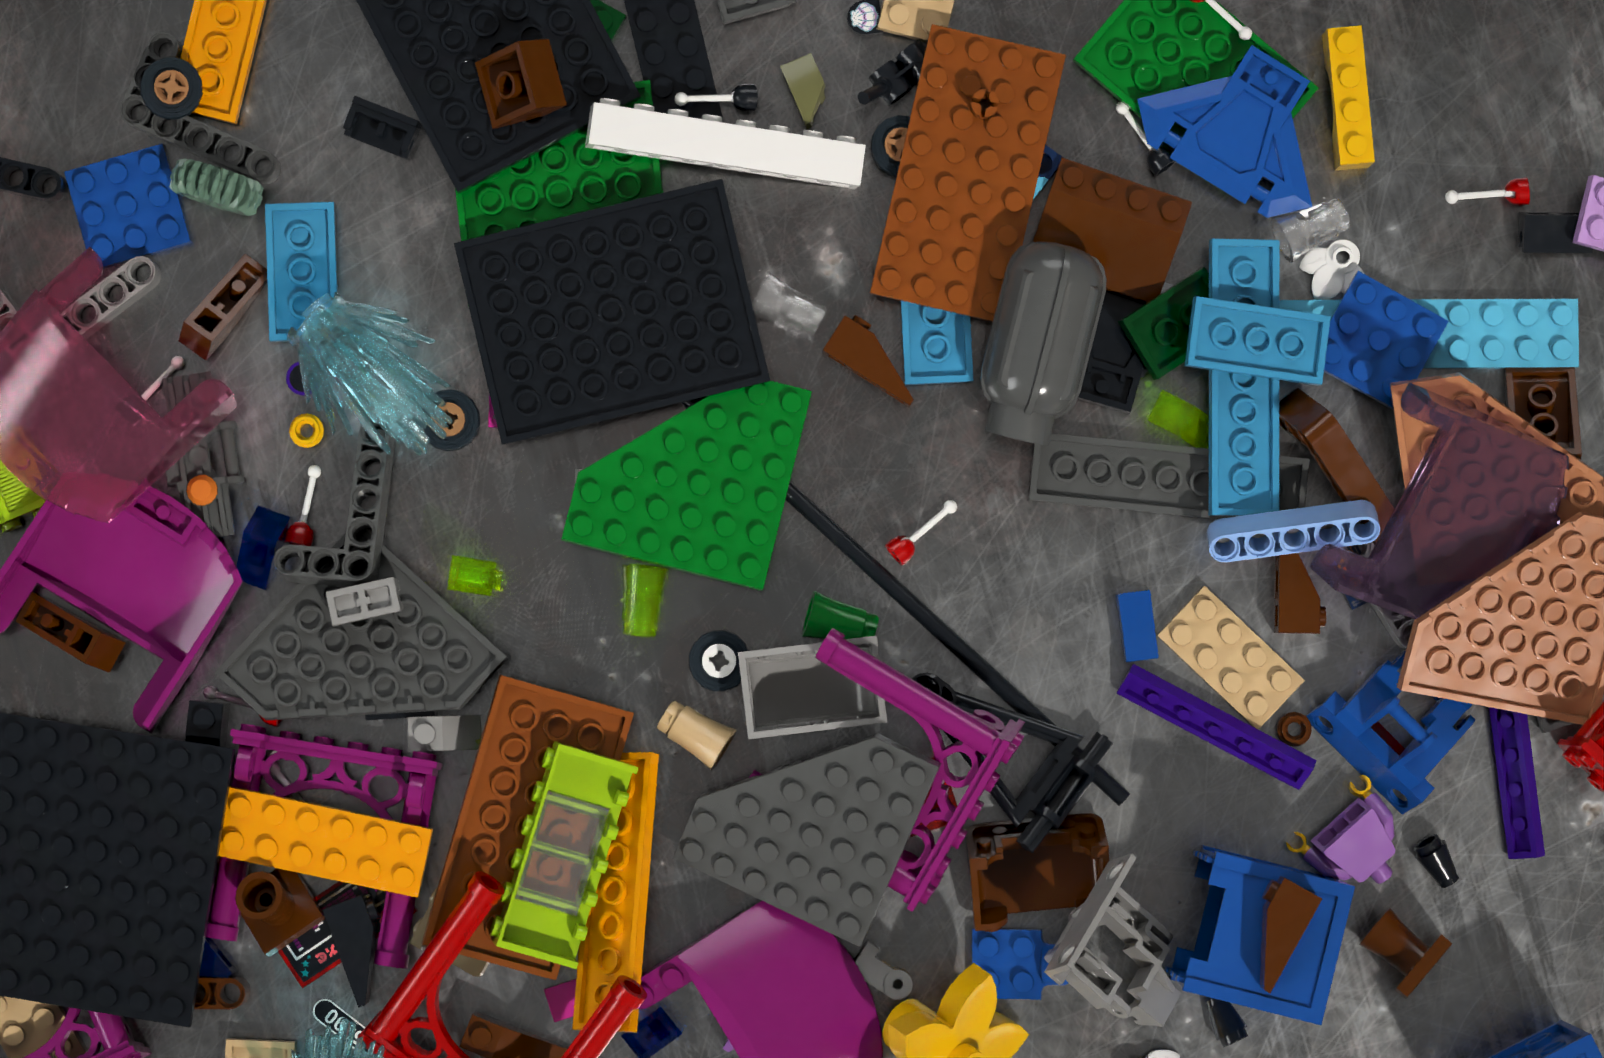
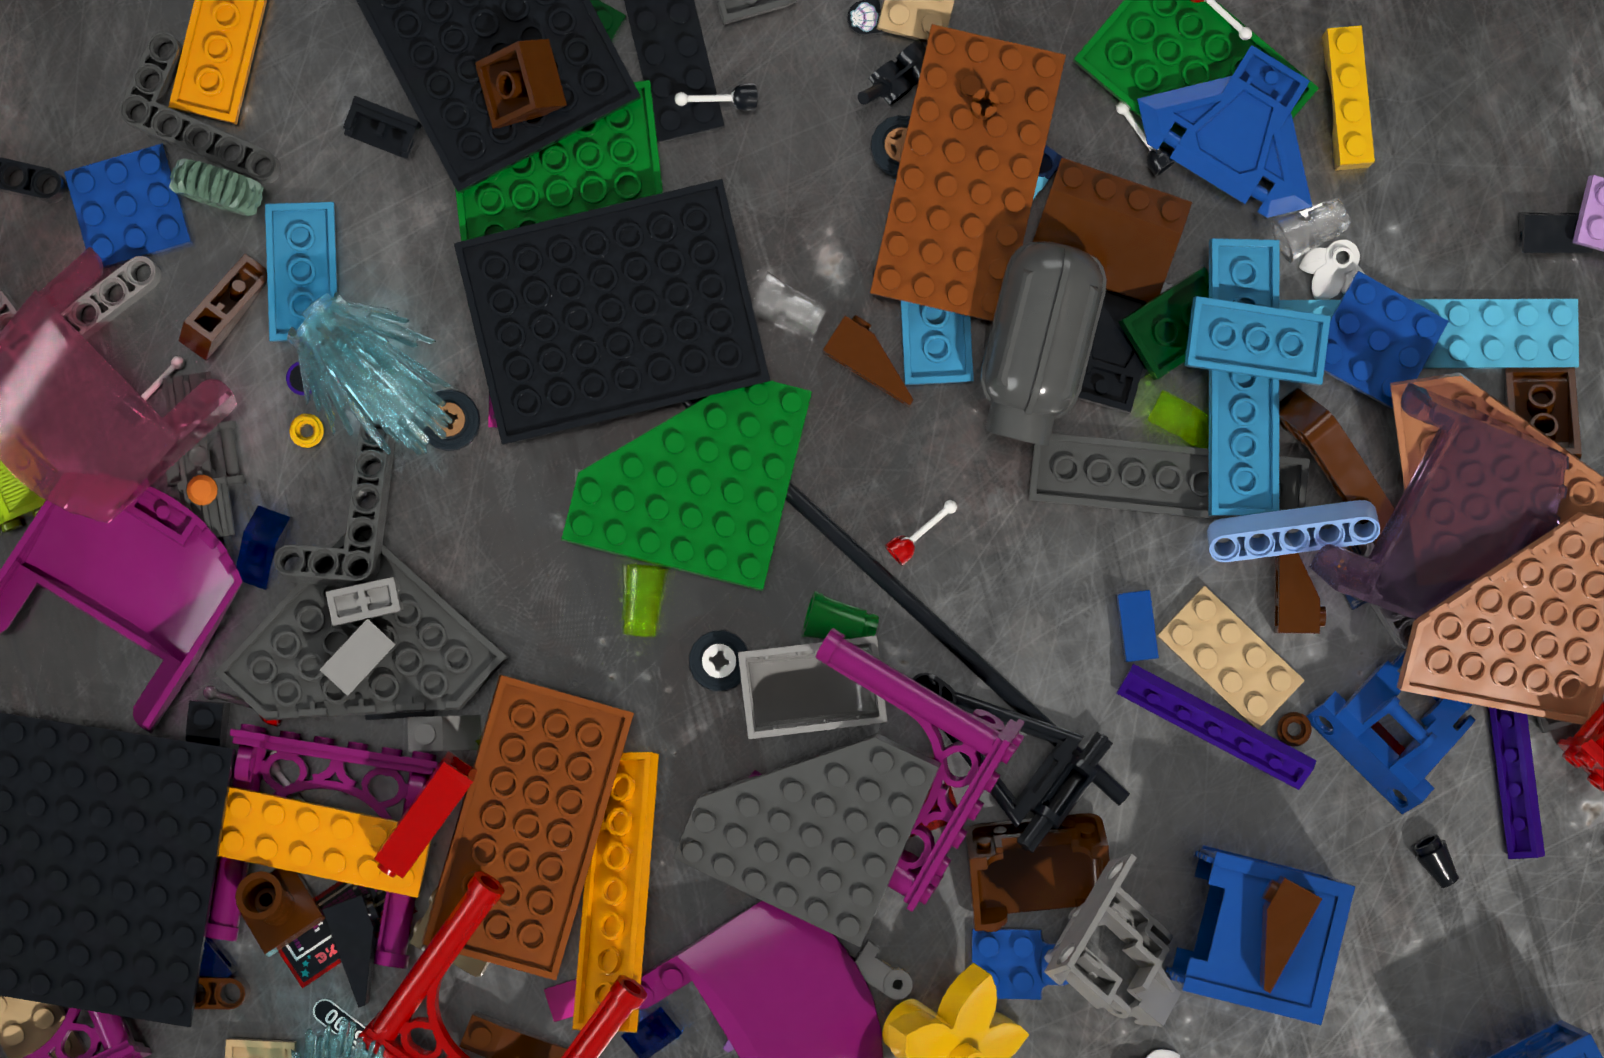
reddish brown slope [15,591,126,673] -> none
black wheel [140,57,203,119] -> none
hinge [284,465,321,546] -> none
clear neon green slope [447,555,504,597] -> none
lime window [490,741,639,969] -> none
white brick [585,98,866,189] -> none
tan plant [657,701,737,771] -> none
olive slope [780,53,826,129] -> none
black cone [1206,998,1248,1048] -> none
medium lavender torso [1286,775,1396,884] -> none
reddish brown plant [1359,908,1452,999] -> none
hinge [1445,177,1530,206] -> none
none -> light grey hinge [320,619,396,696]
none -> red slope [374,751,477,879]

